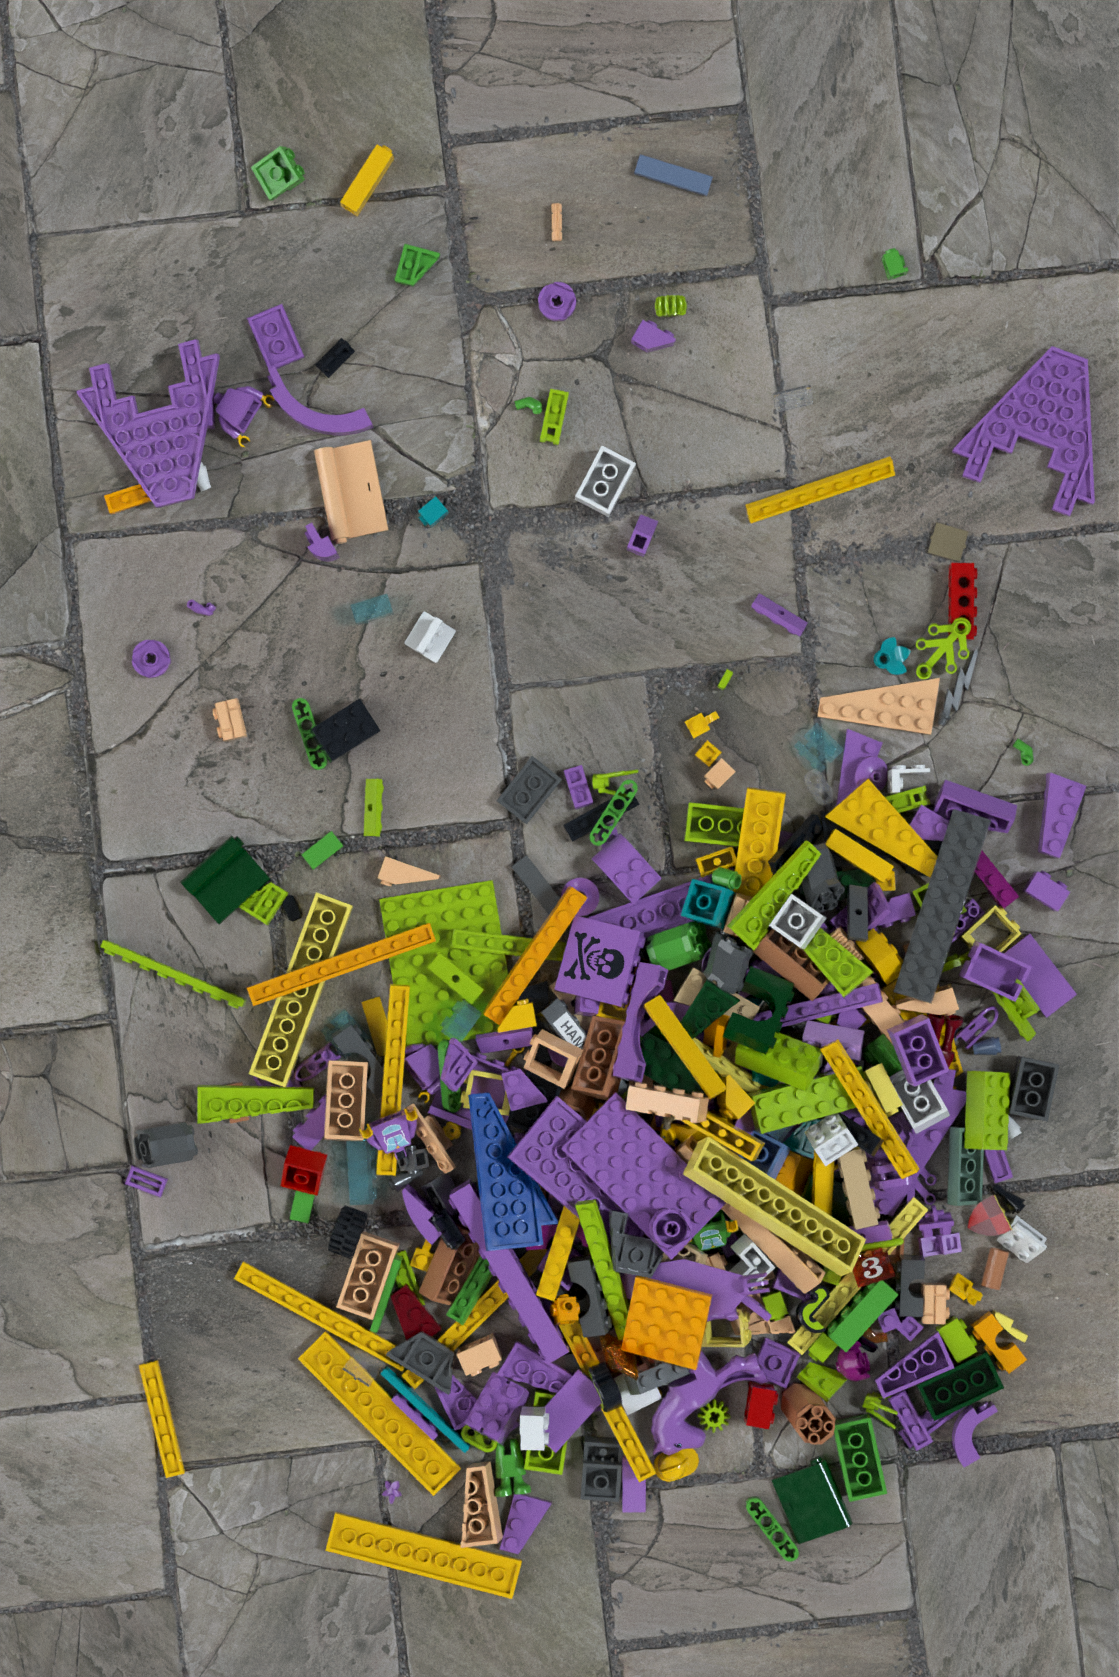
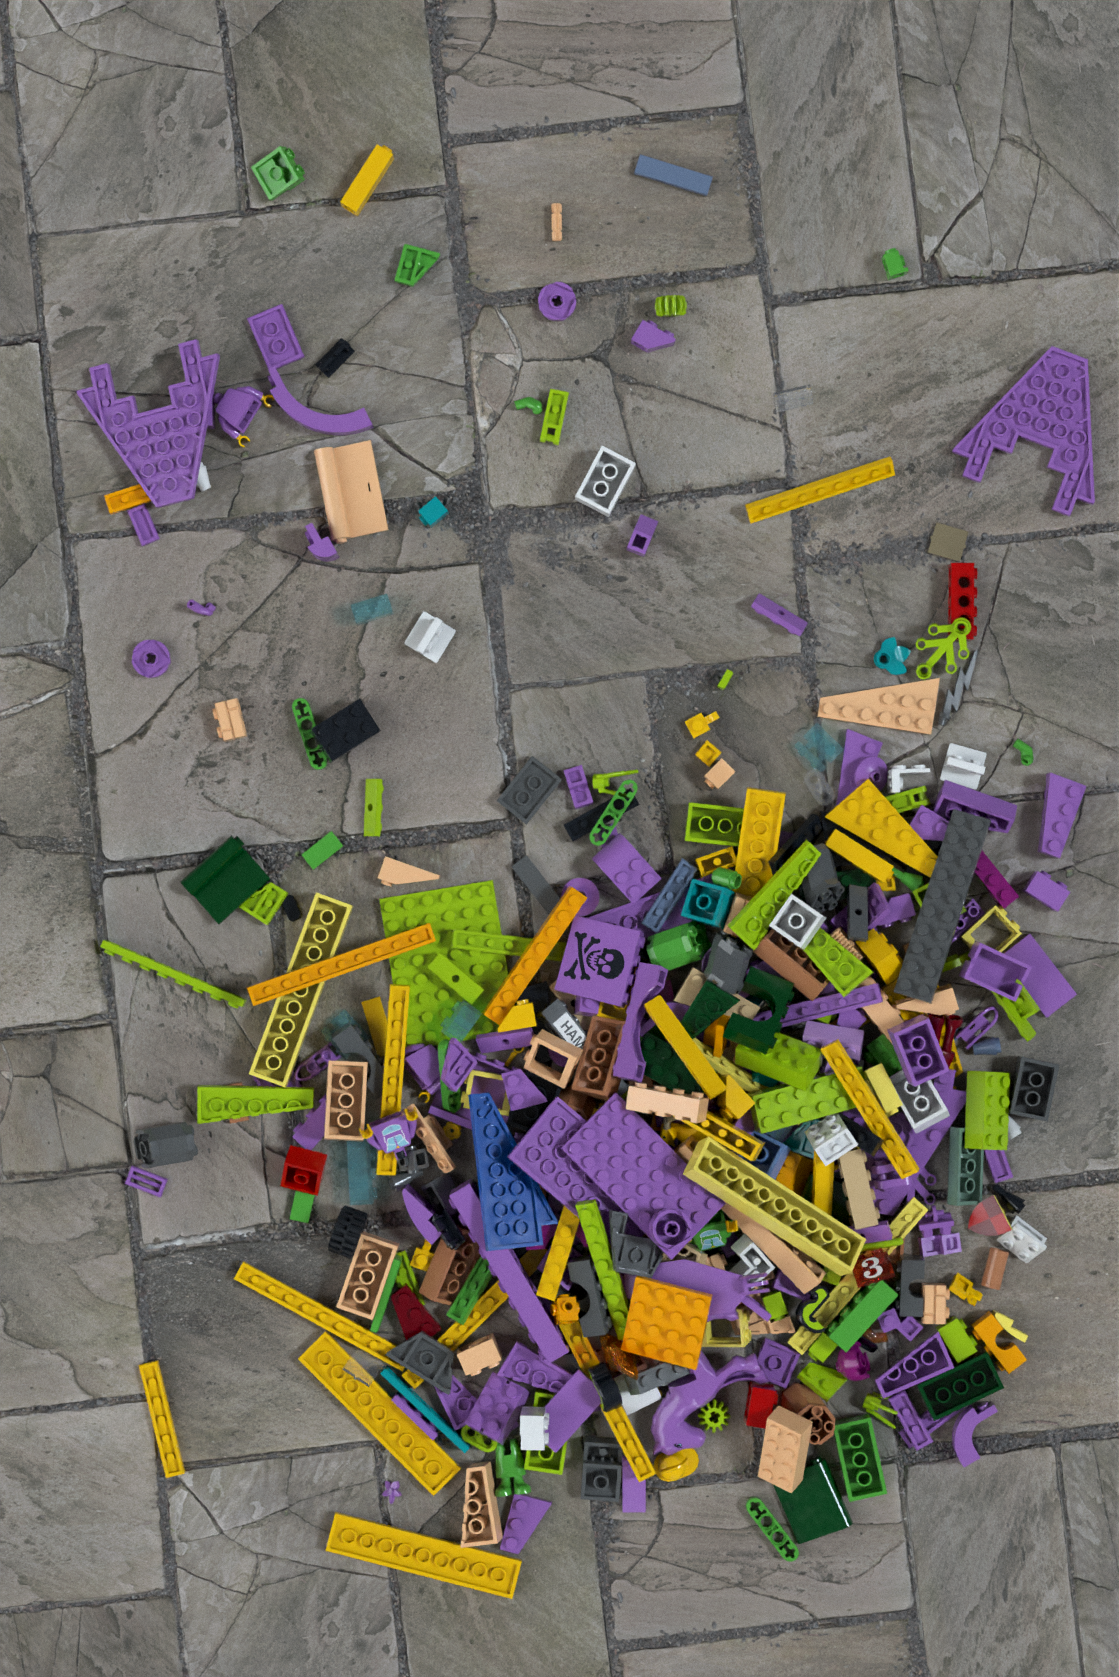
none -> medium lavender tile [127,503,160,547]
none -> sand blue tile [641,858,699,933]
none -> light nougat brick [758,1406,813,1493]
none -> bright green cone [892,867,924,891]
none -> white bracket [940,743,987,790]

